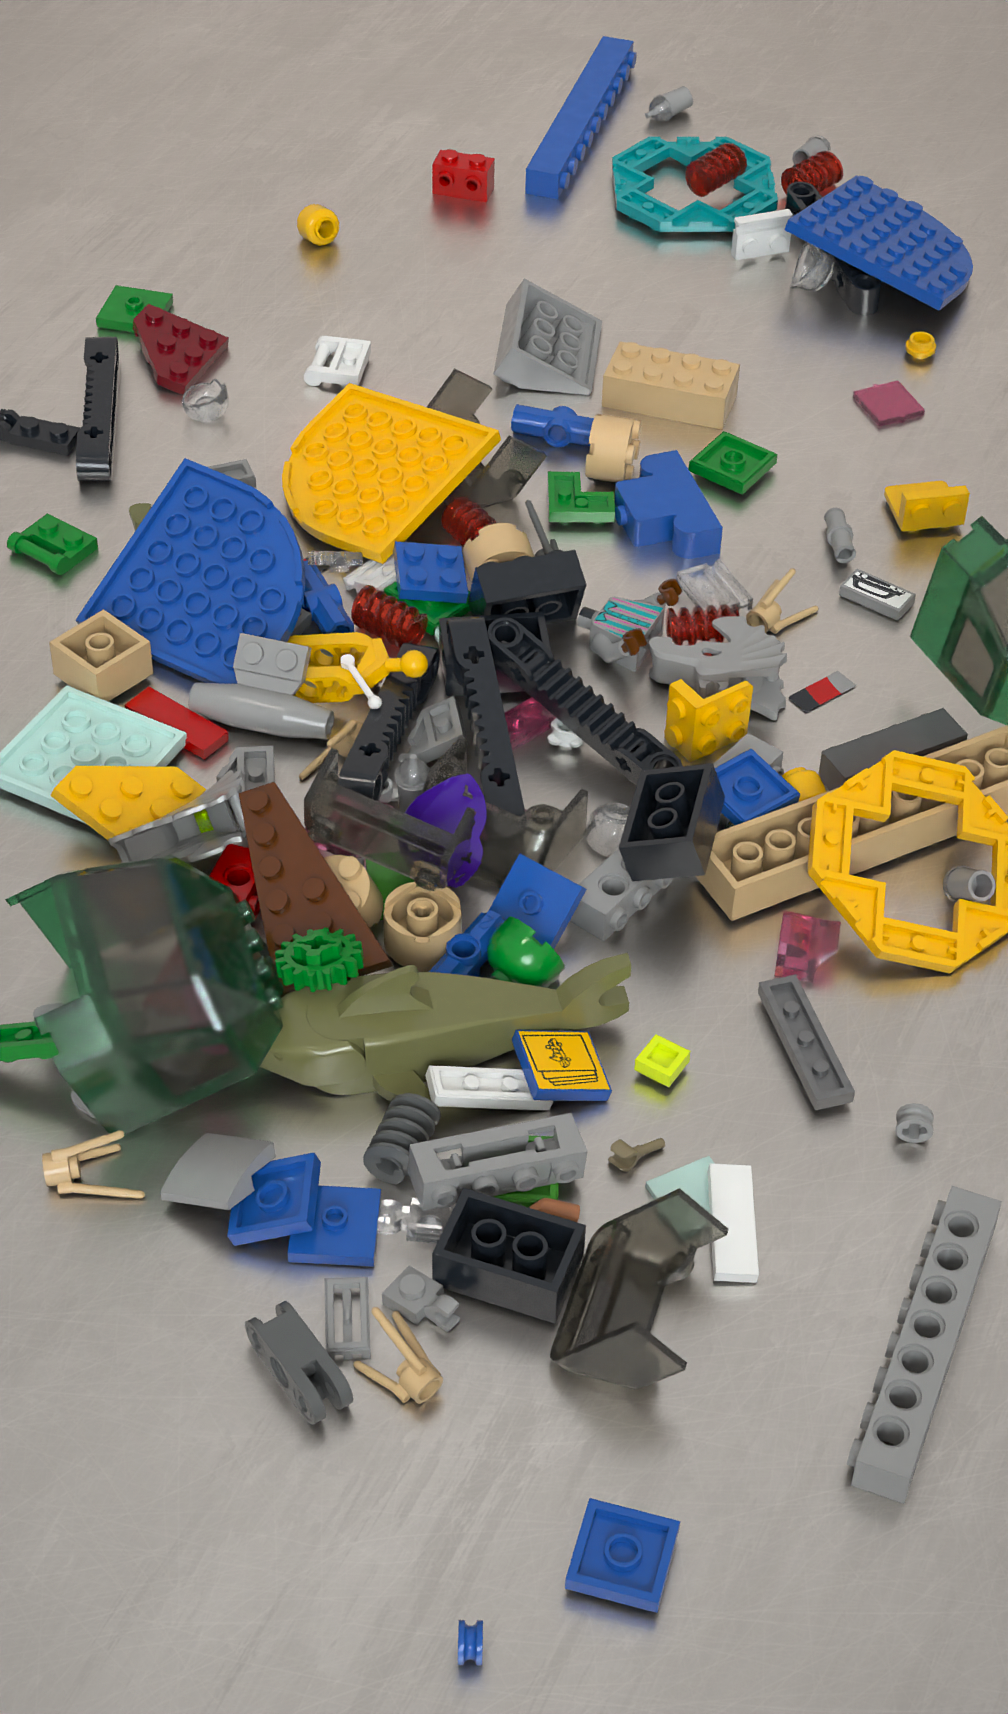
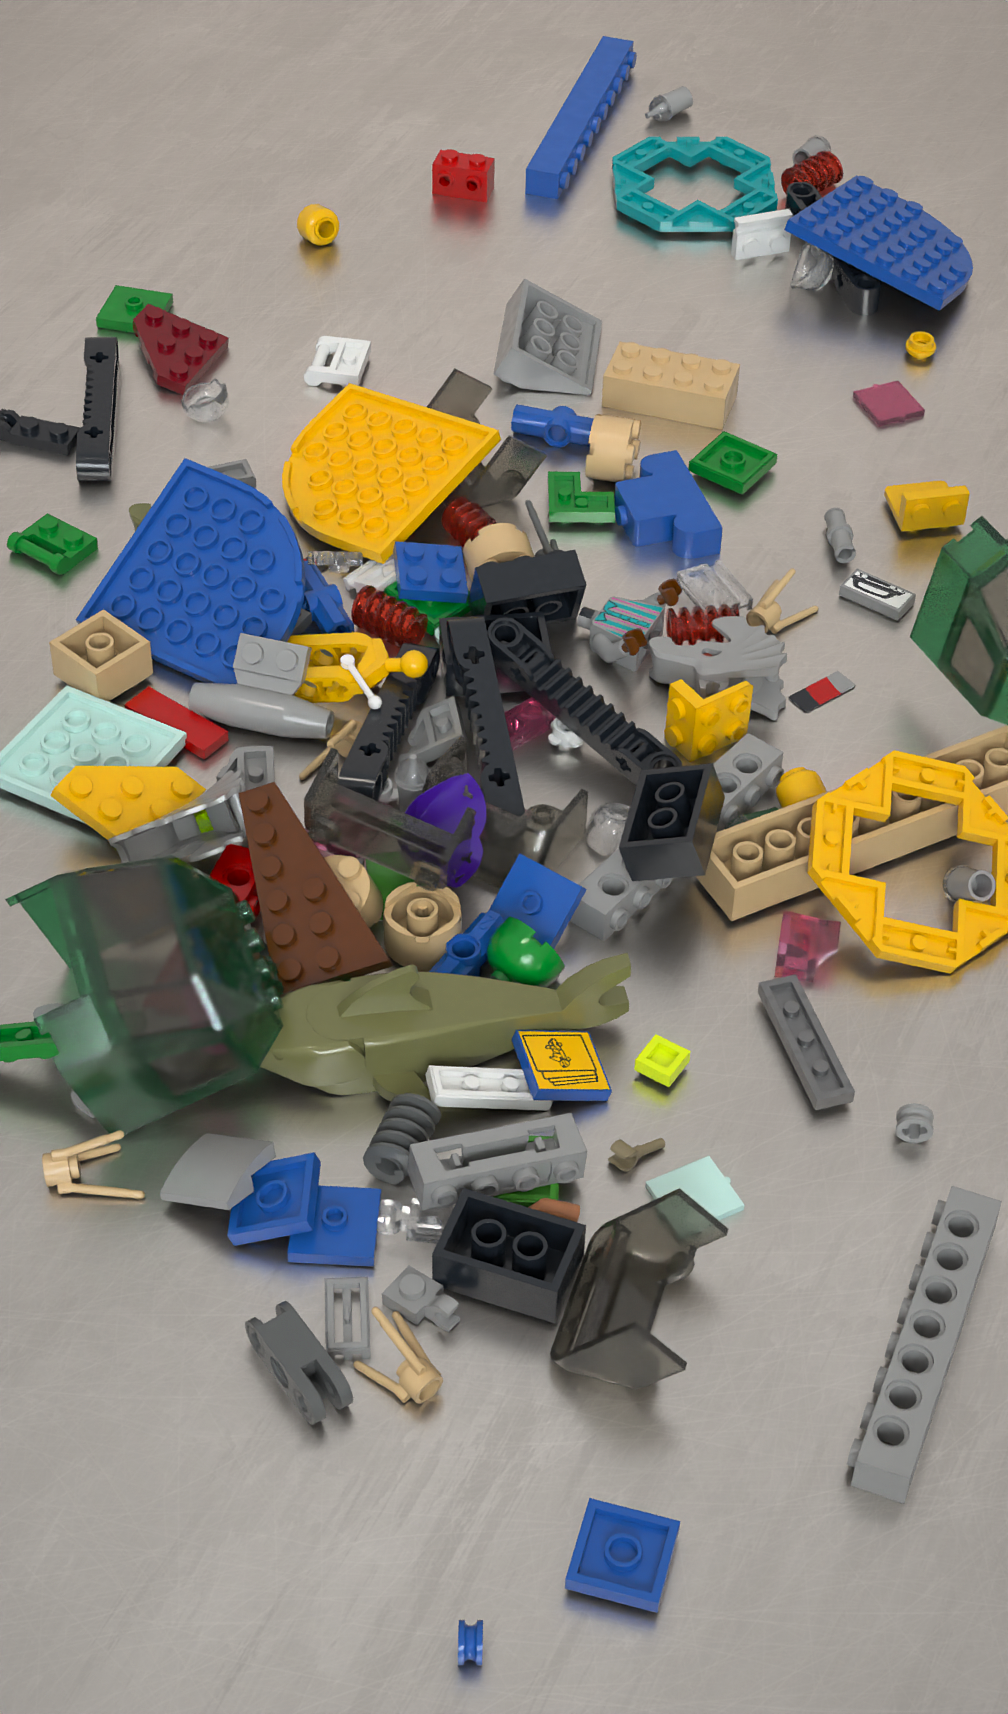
green gear [275,927,364,992] -> none
clear red piece [686,143,747,197] -> none
white tile [707,1163,759,1283] -> none
blue tile [715,749,800,825] -> none
dark grey brick [818,708,968,791] -> none

